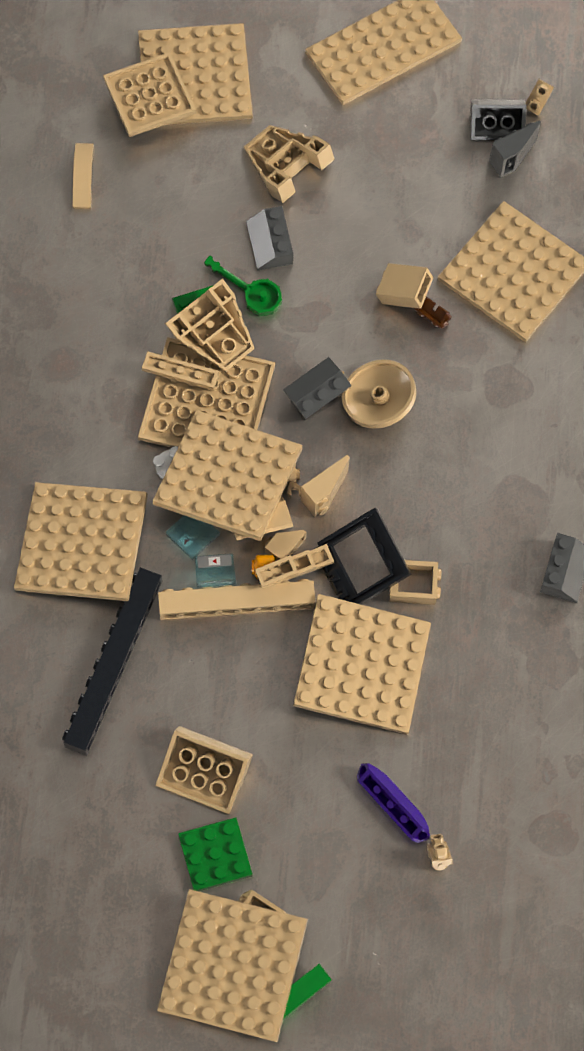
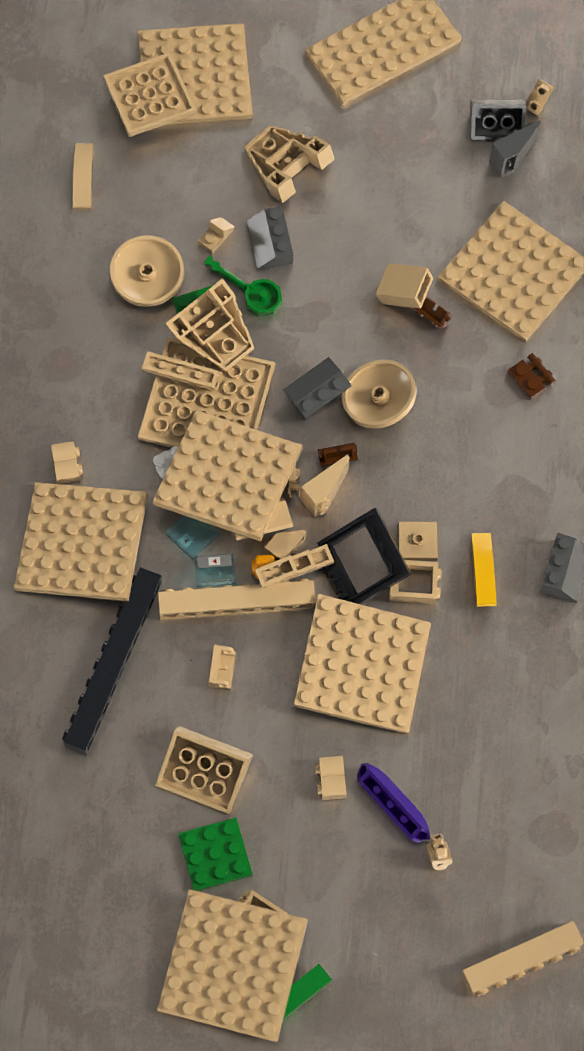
none -> tan brick [51,441,83,484]
none -> tan dish [110,235,184,307]
none -> tan slope [198,217,235,254]
none -> tan hinge [209,645,236,690]
none -> tan brick [315,756,346,800]
none -> reddish brown hinge [317,443,358,467]
none -> tan plate [398,522,438,560]
none -> tan brick [461,921,584,997]
none -> yellow slope [471,533,496,607]
none -> reddish brown plate [508,353,556,400]

